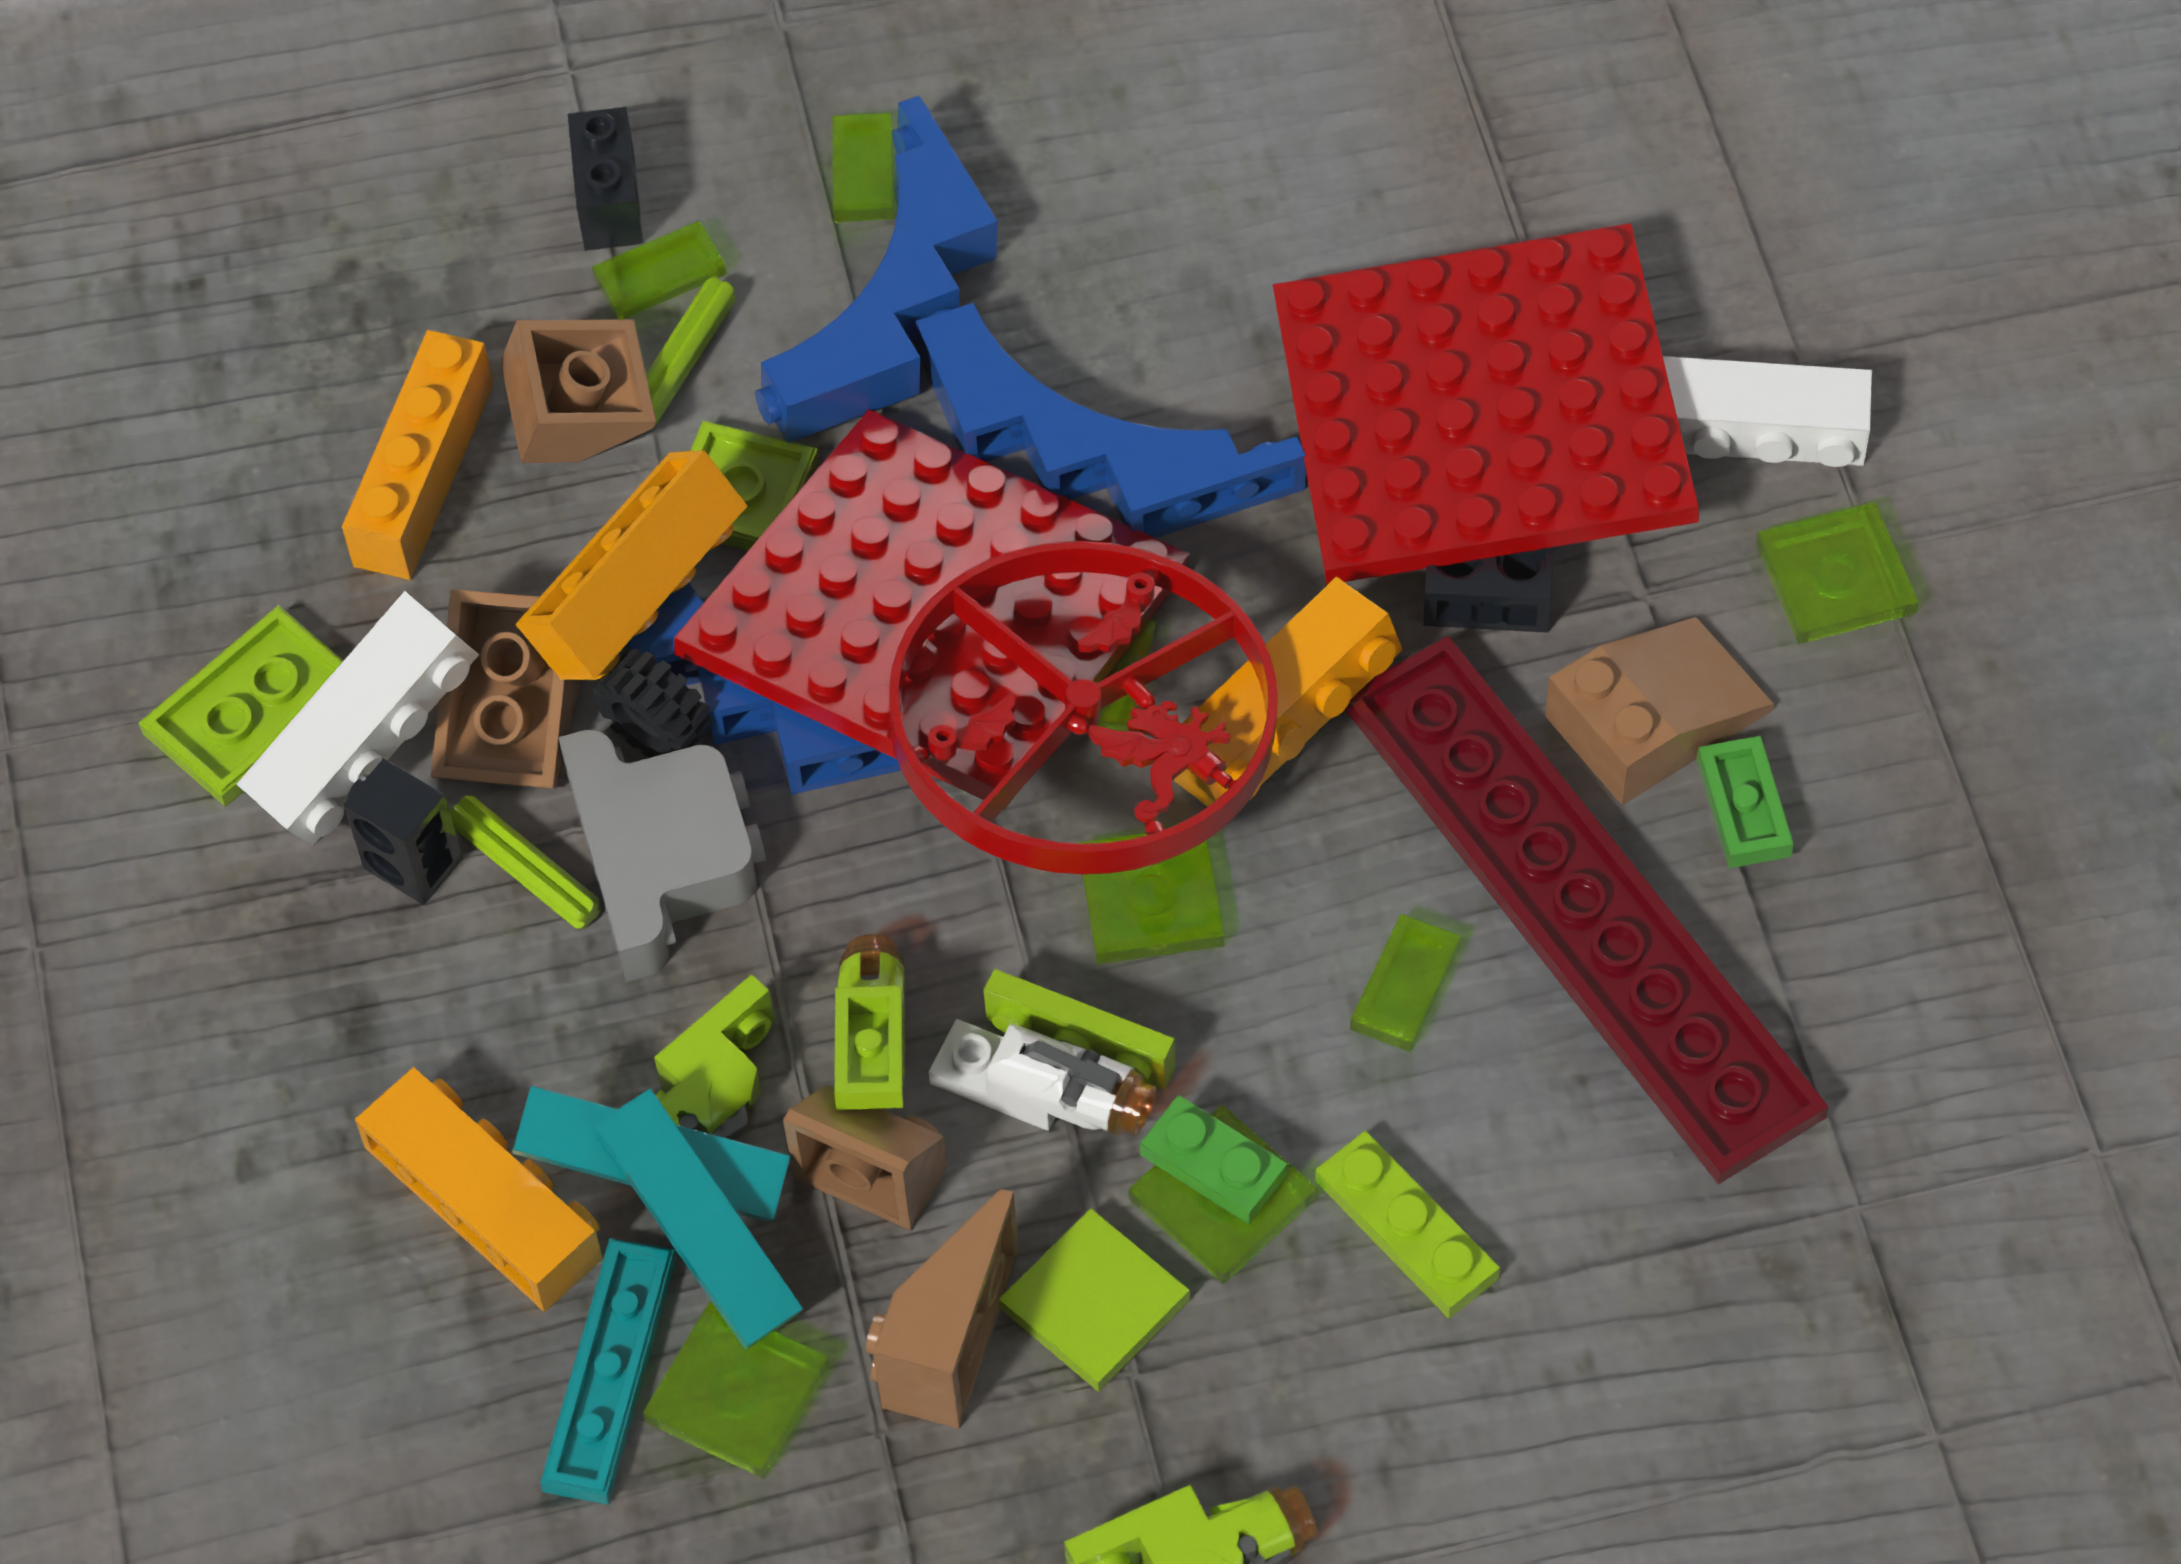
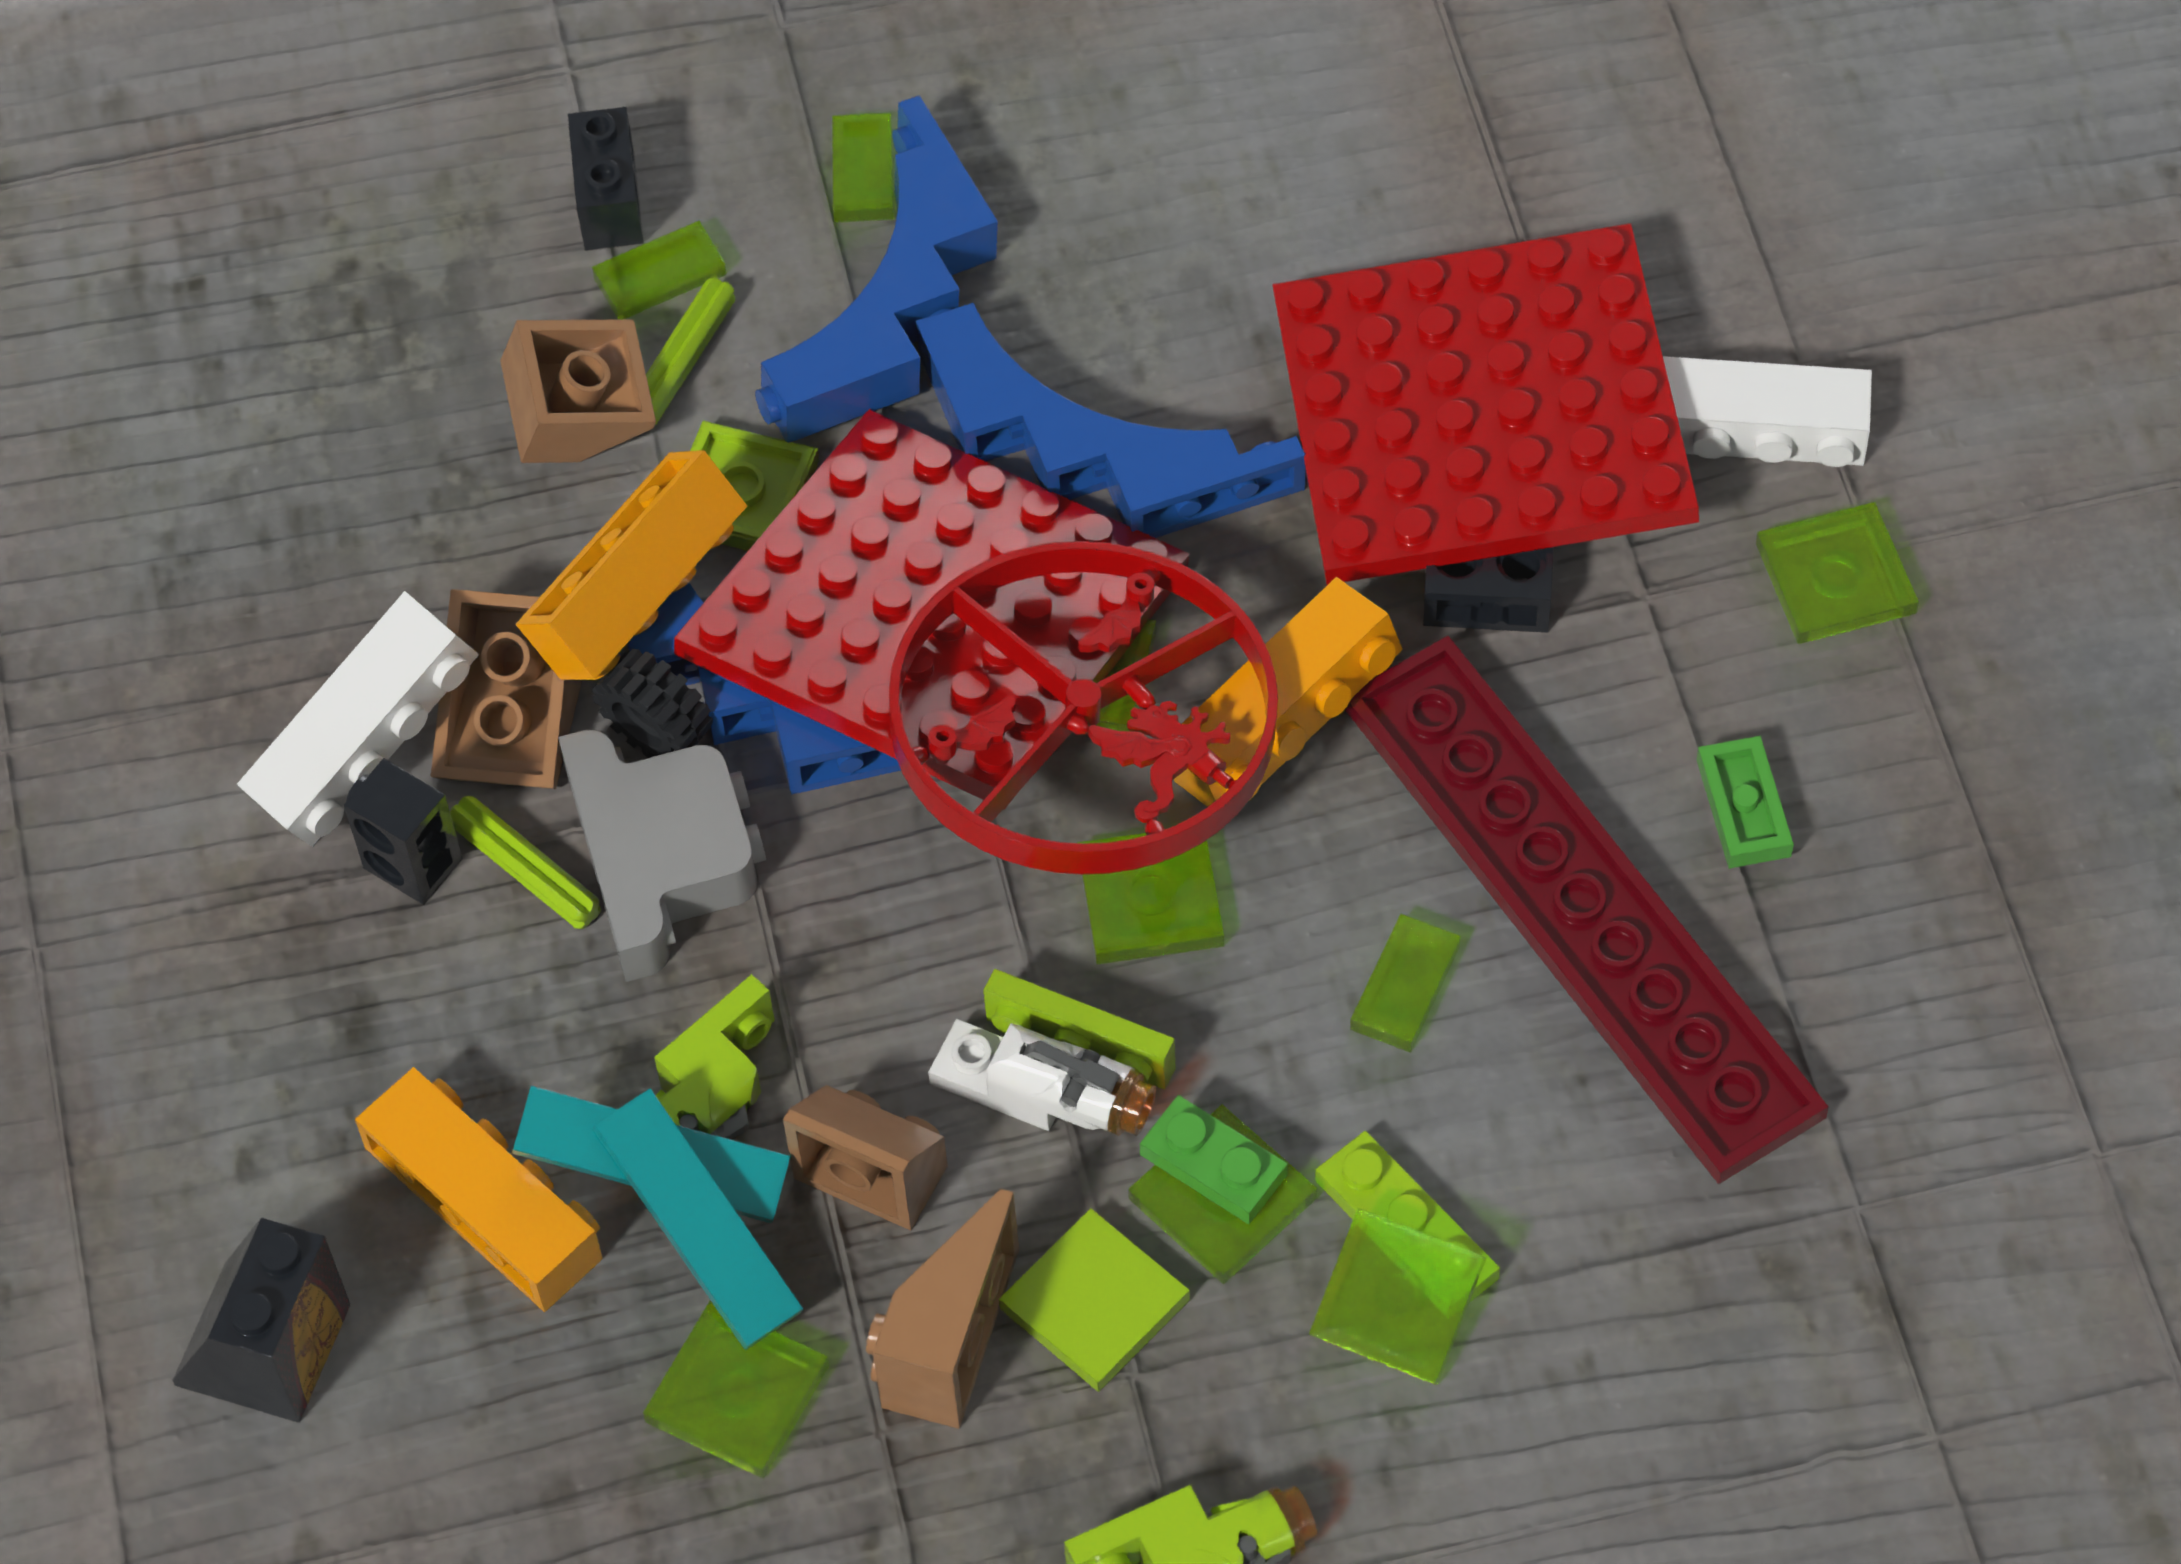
lime tile [138,605,344,807] -> none
light orange brick [342,330,494,580] -> none
teal tile [540,1238,677,1505] -> none
lime plate [834,934,905,1110] -> none
medium nougat slope [1545,617,1774,805] -> none
none -> black slope [172,1218,351,1423]
none -> clear neon green tile [1309,1208,1486,1385]

